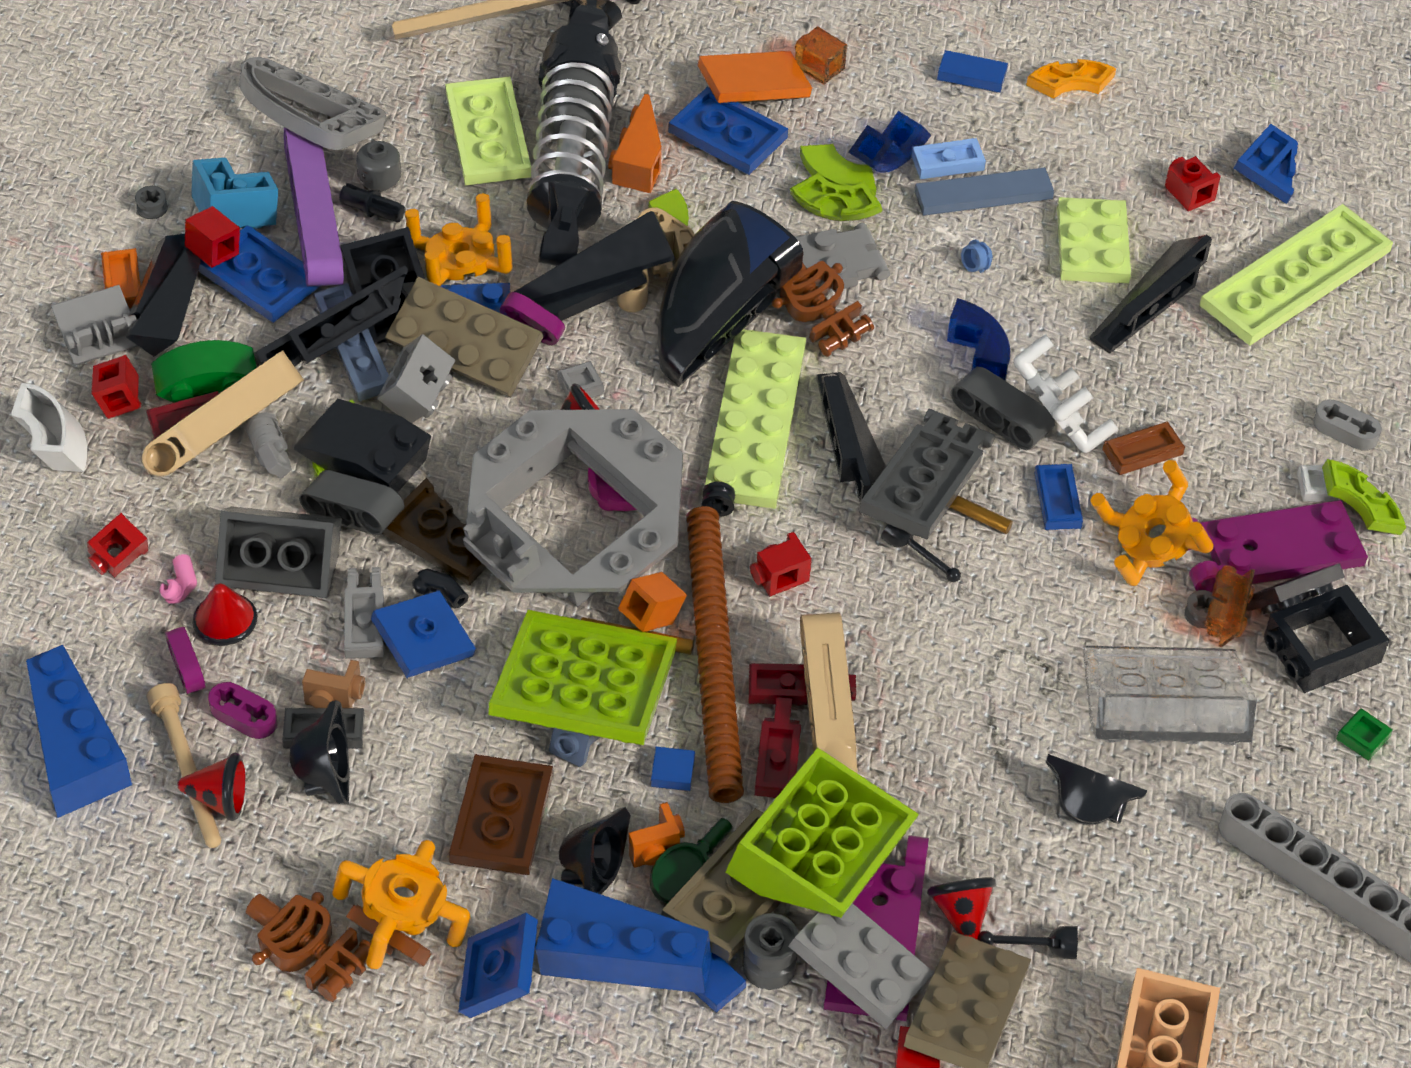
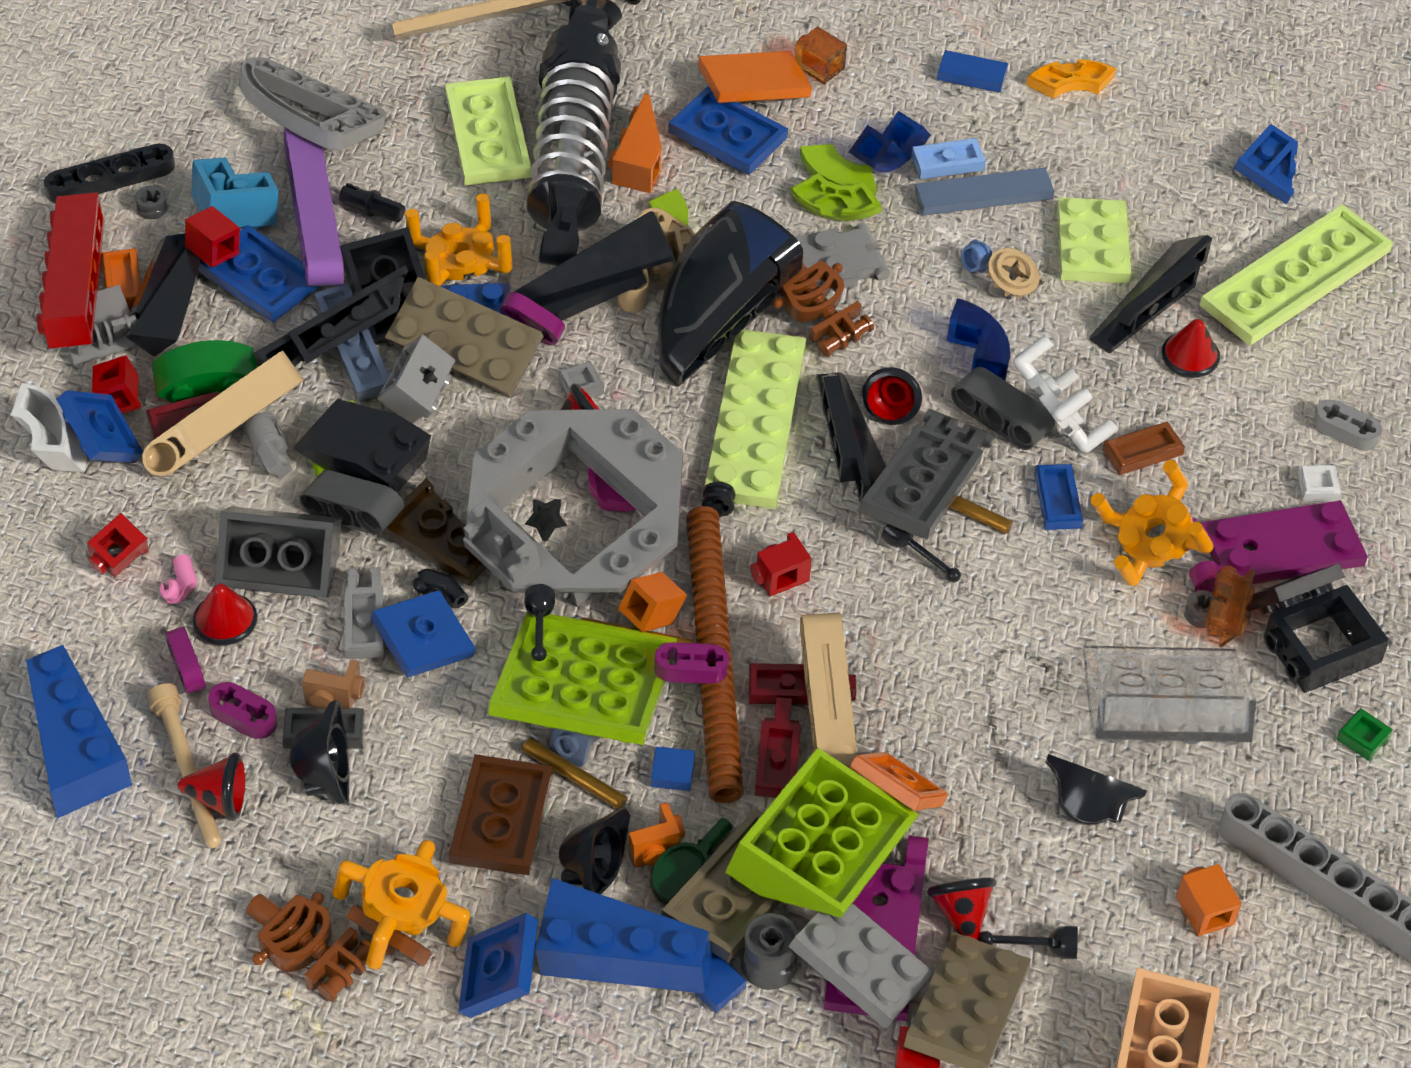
dark grey head [356,141,401,192] -> none
red brick [1165,156,1221,212] -> none
lime tile [1322,459,1406,535] -> none
none -> red brick [36,192,105,349]
none -> black beam [44,143,175,203]
none -> blue plate [56,390,143,463]
none -> pearl gold bar [522,738,628,809]
none -> black hinge [524,584,555,661]
none -> pearl dark grey piece [525,499,567,541]
none -> magenta beam [654,642,729,684]
none -> orange tile [850,752,948,811]
none -> hat [862,367,922,425]
none -> tan gear [986,248,1040,299]
none -> red hat [1161,319,1220,378]
none -> orange brick [1176,864,1241,937]

